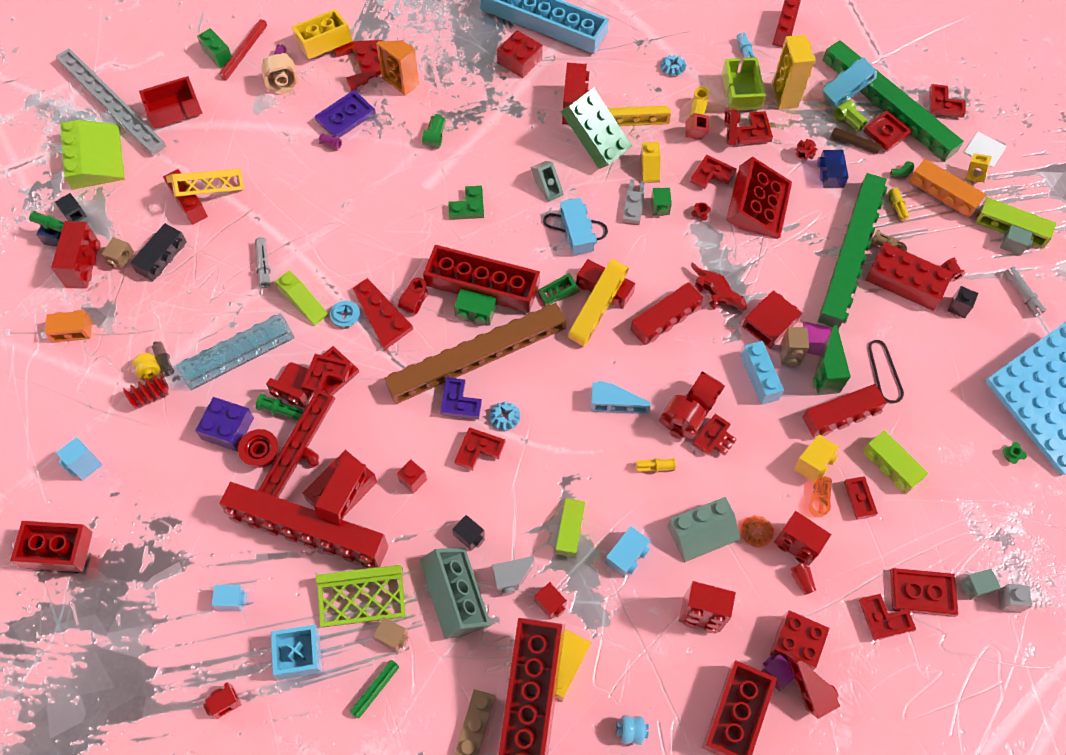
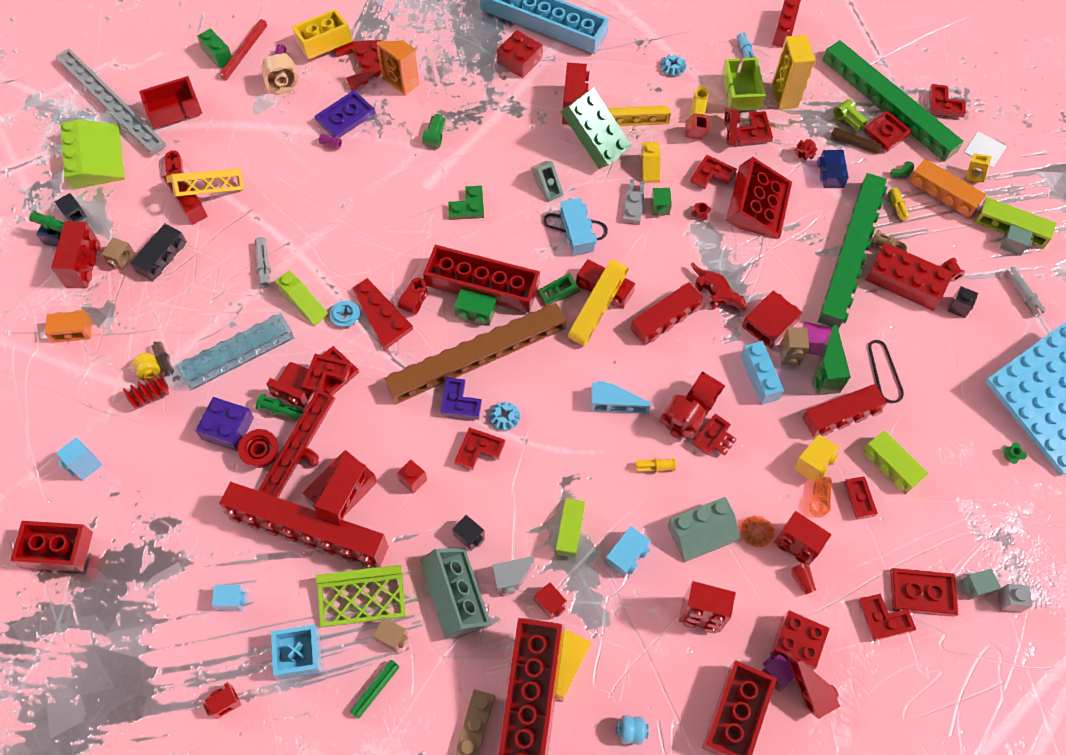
medium azure brick [822,57,877,108] -> none
none -> red beam [164,150,184,174]

